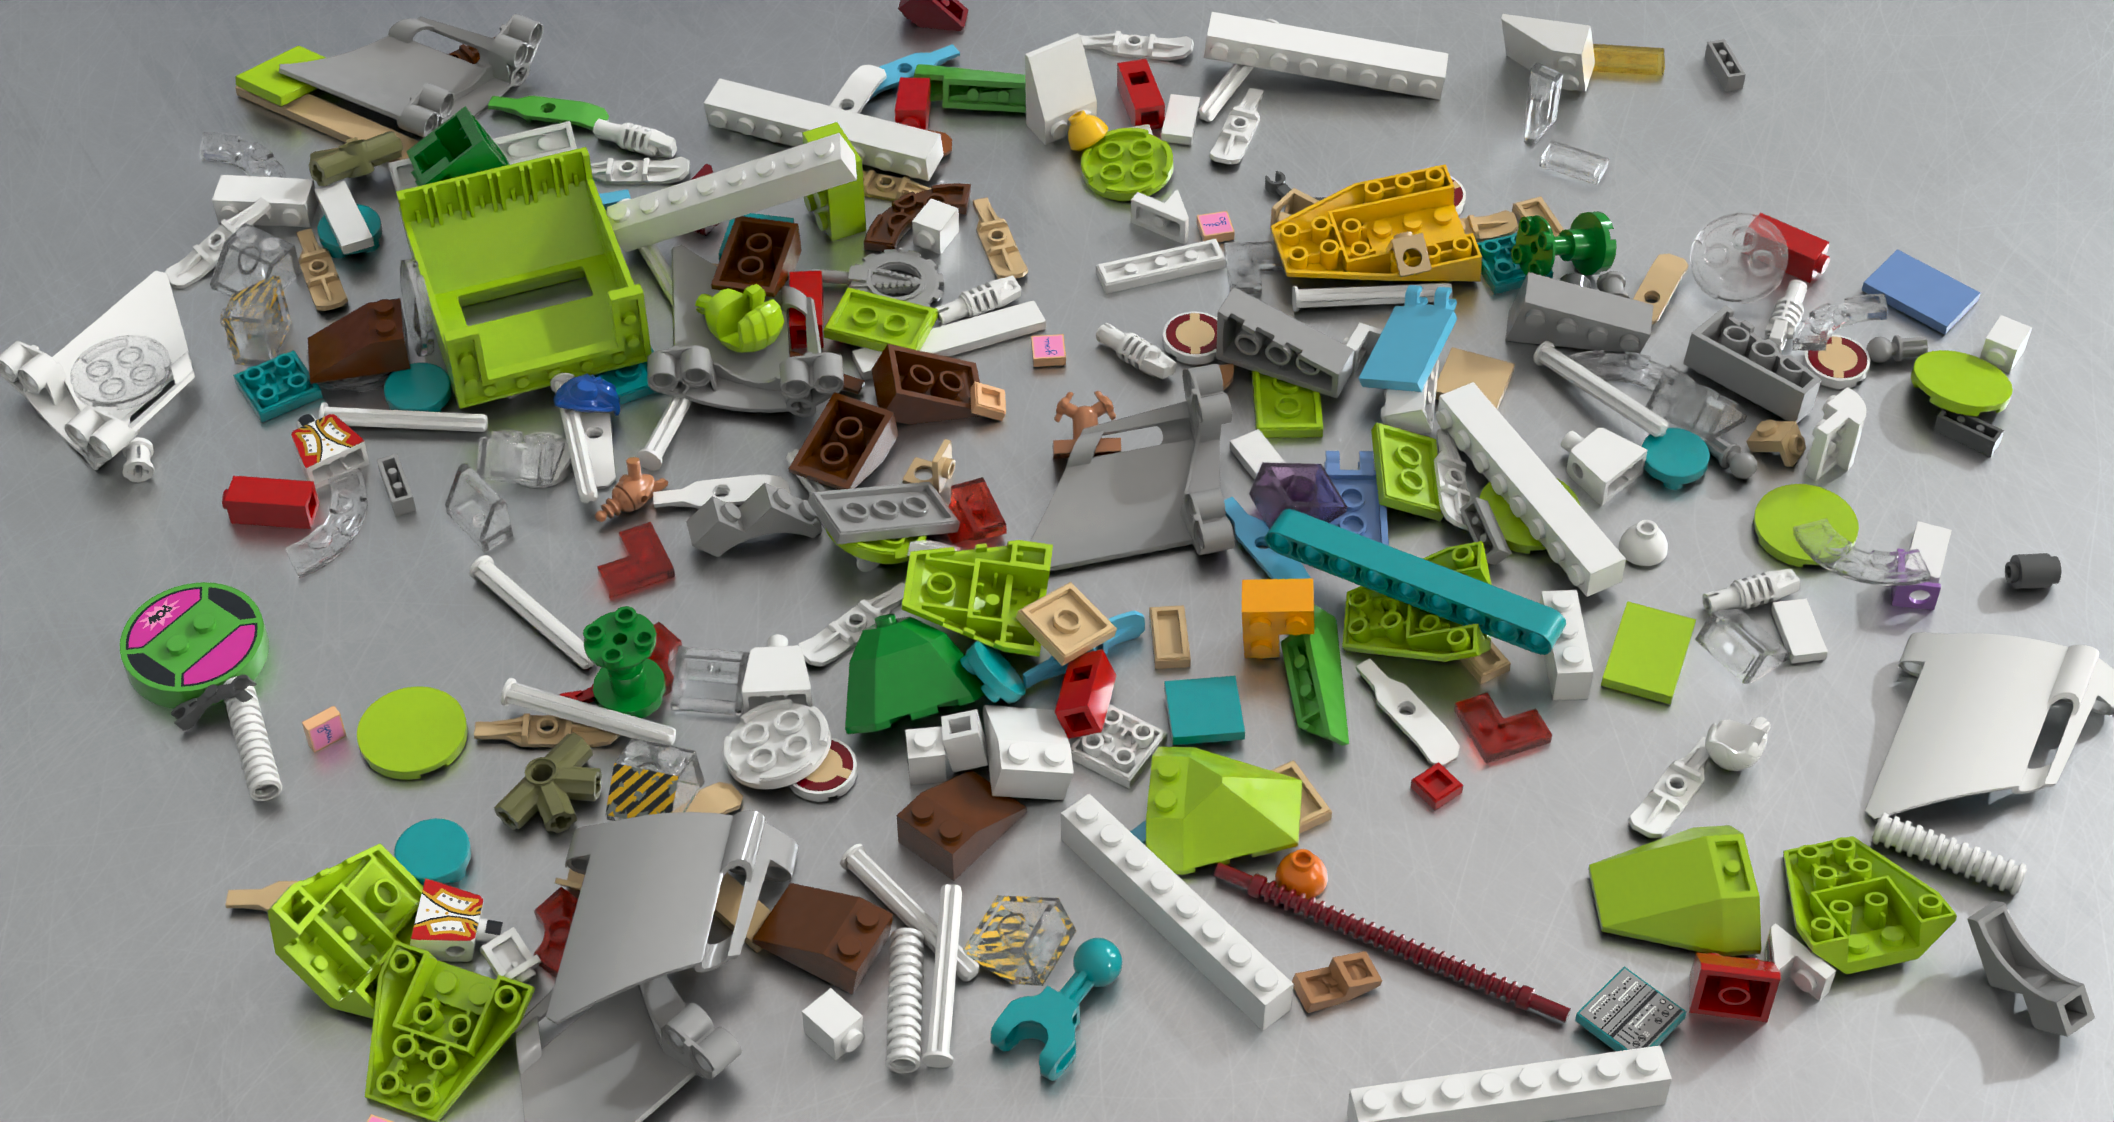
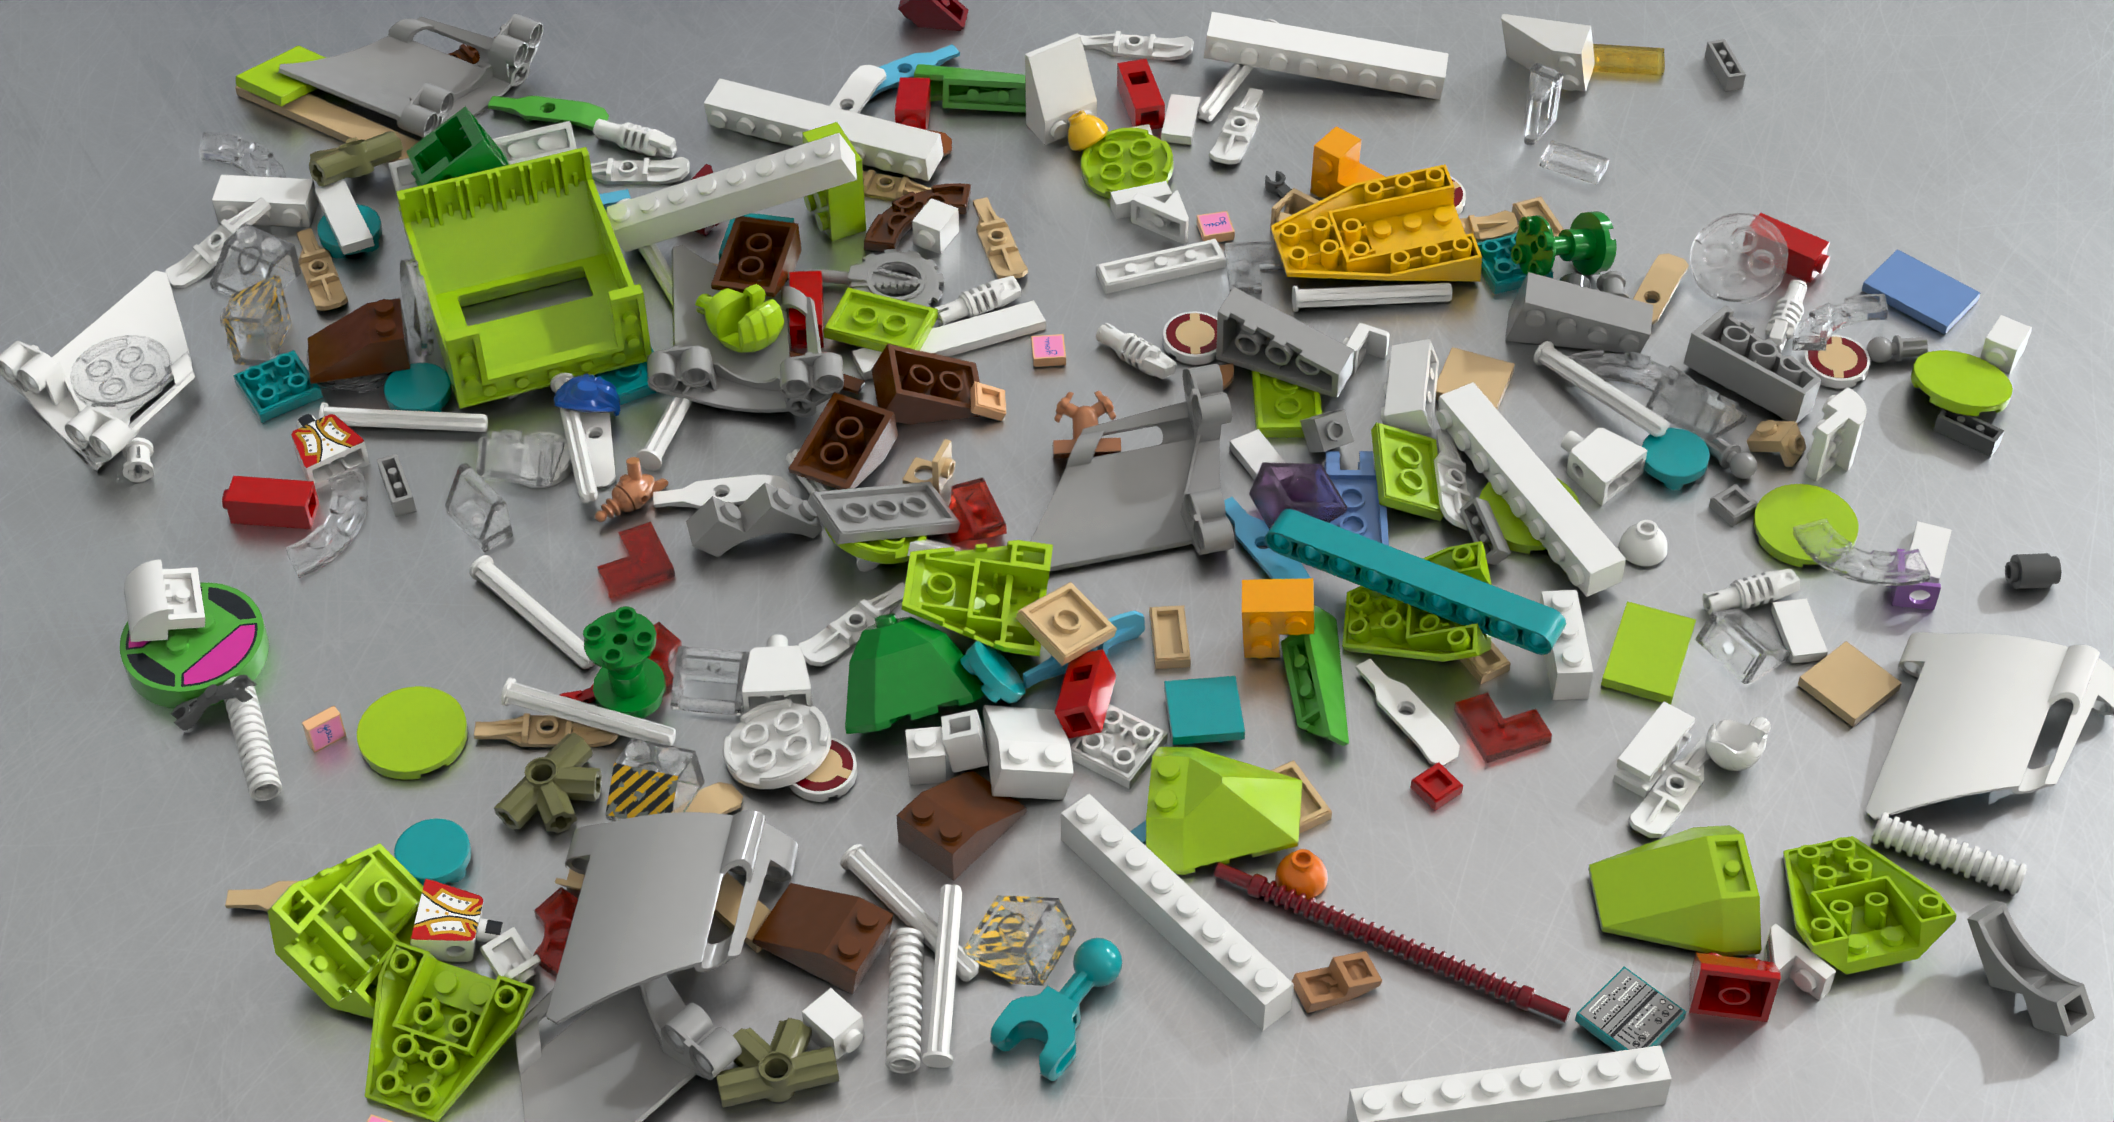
medium azure tile [1358,285,1457,392] -> none
tan bracket [1386,232,1432,277] -> none
none -> white brick [124,559,205,642]
none -> olive piece [716,1018,839,1108]
none -> white piece [1110,181,1172,219]
none -> light grey brick [1300,409,1354,453]
none -> light orange brick [1310,126,1385,197]
none -> white piece [1613,701,1696,798]
none -> light grey tile [1709,484,1758,527]
none -> tan tile [1798,641,1902,727]

